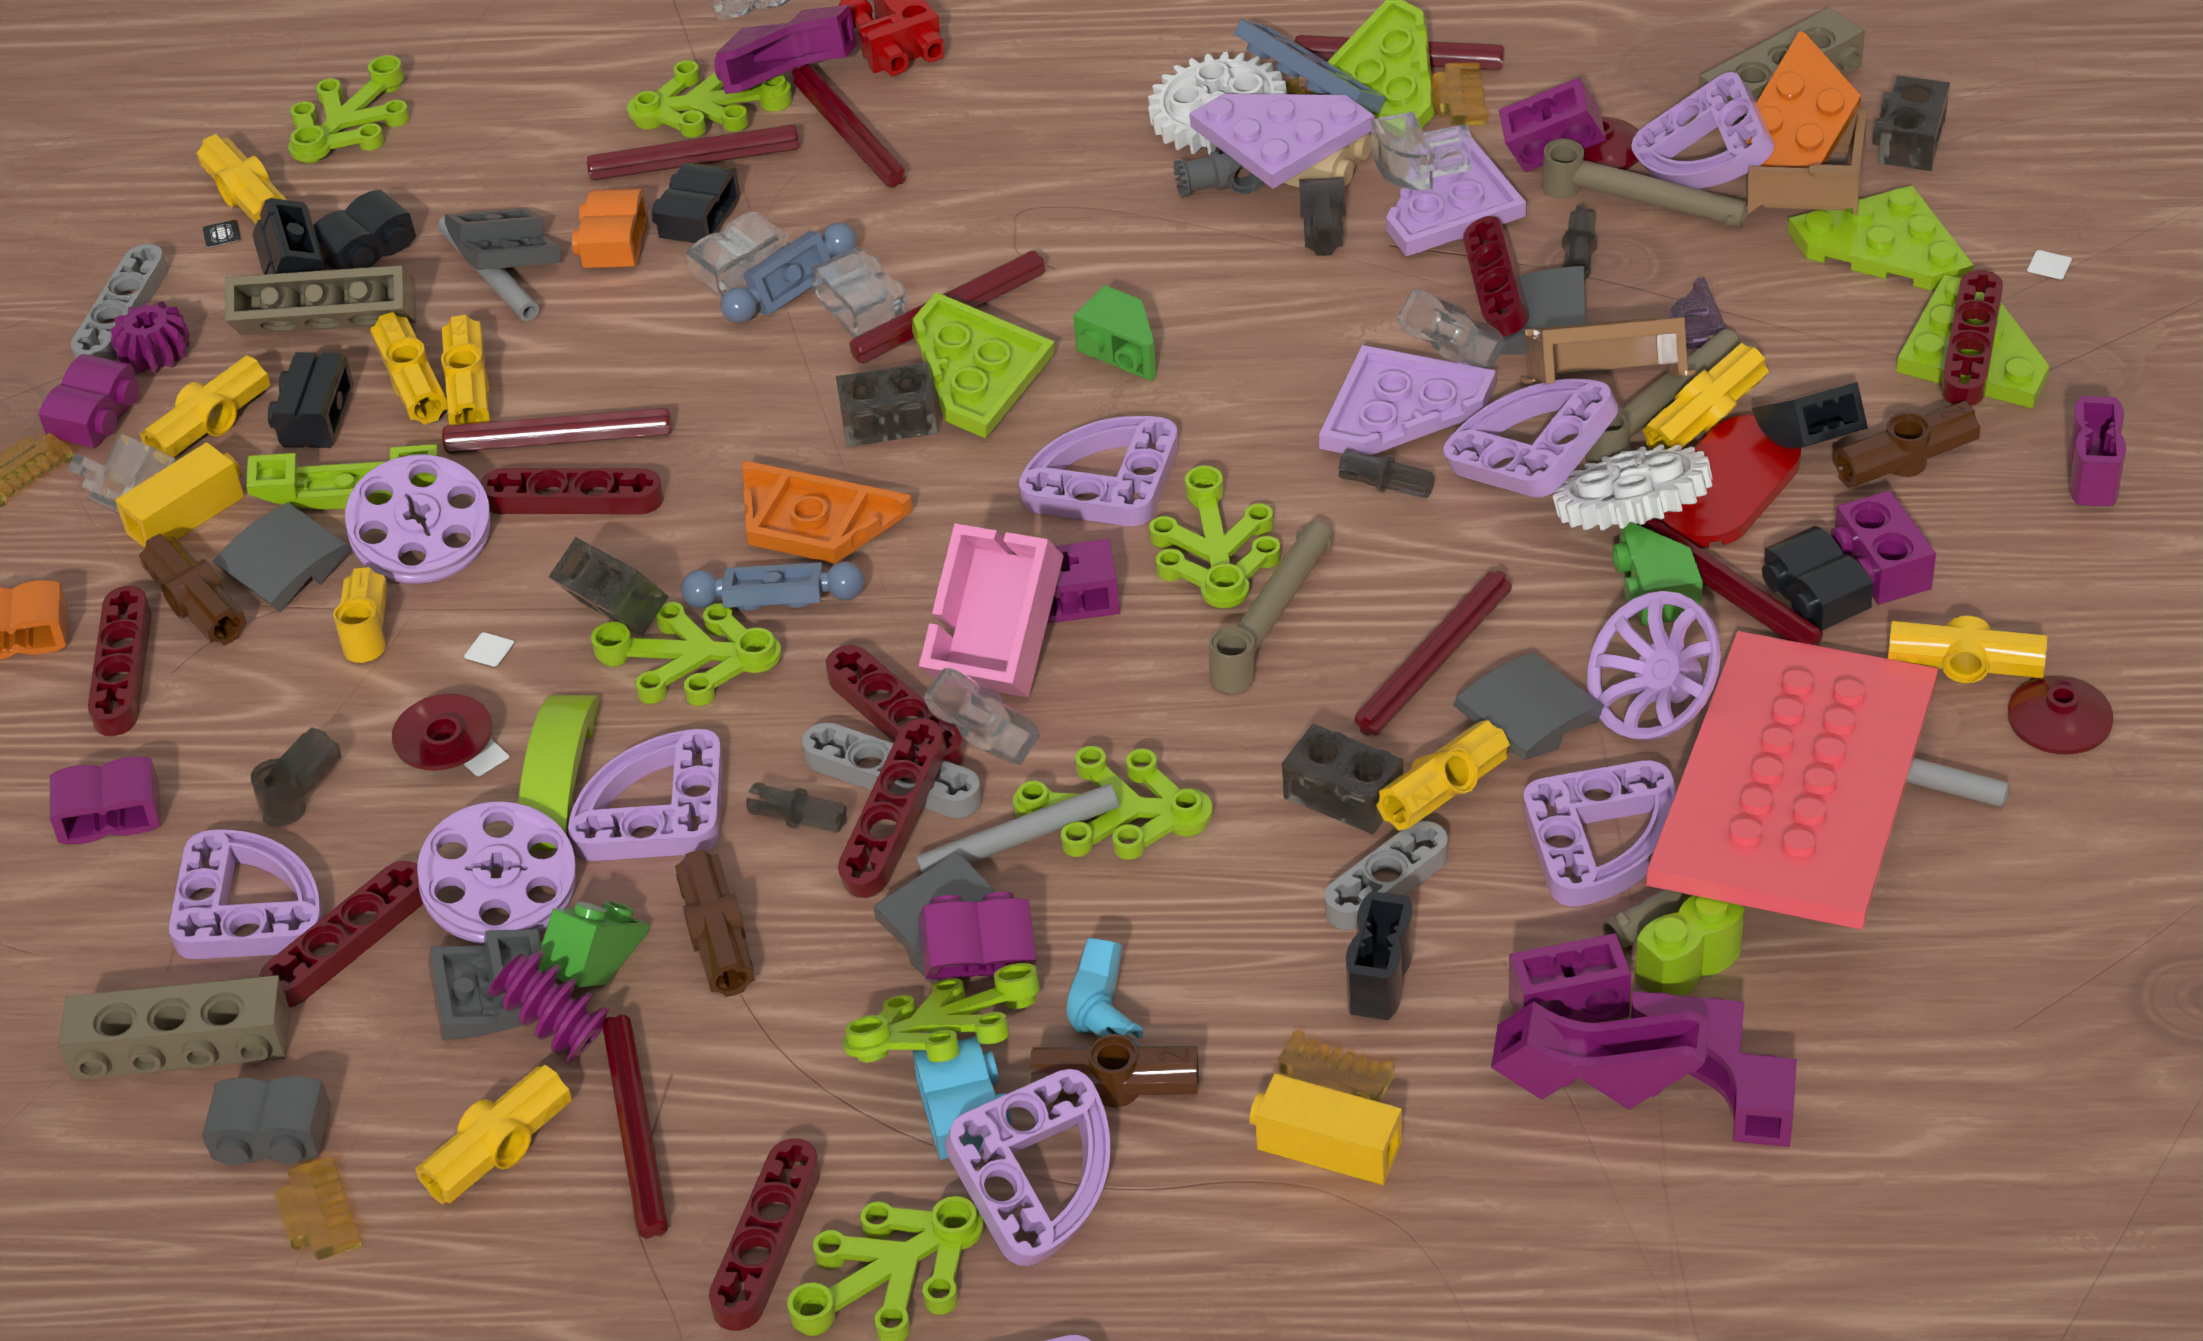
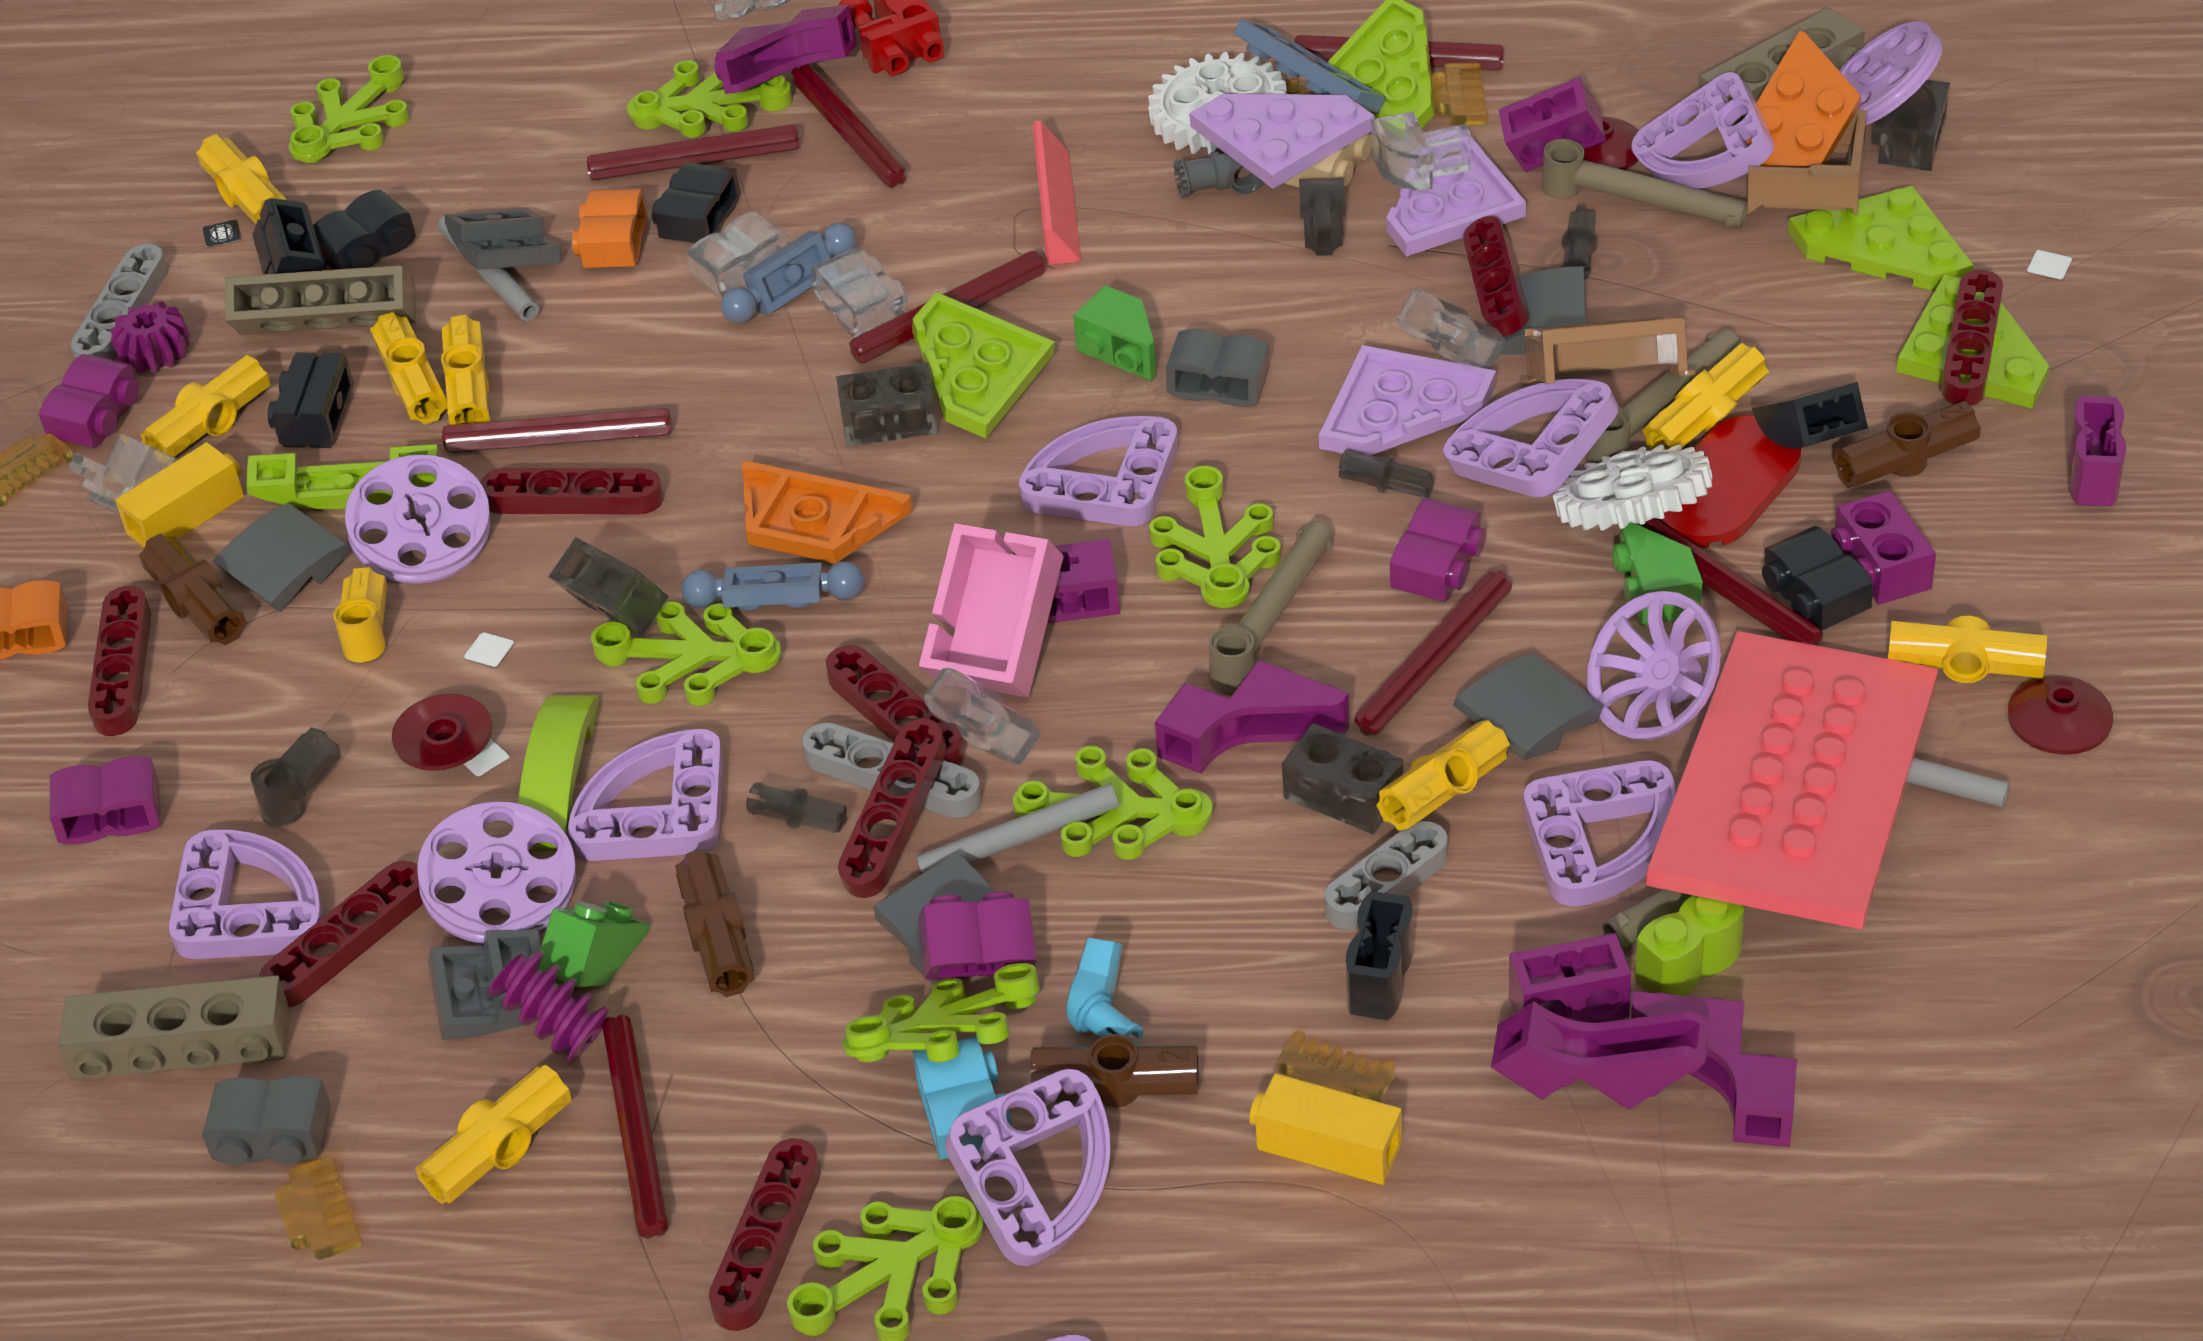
clear purple tile [1670,277,1727,350] -> none
none -> coral slope [1032,120,1081,265]
none -> magenta arch [1155,660,1350,774]
none -> dark grey brick [1166,329,1269,407]
none -> magenta brick [1390,498,1486,602]
none -> lavender wedge [1839,21,1943,125]

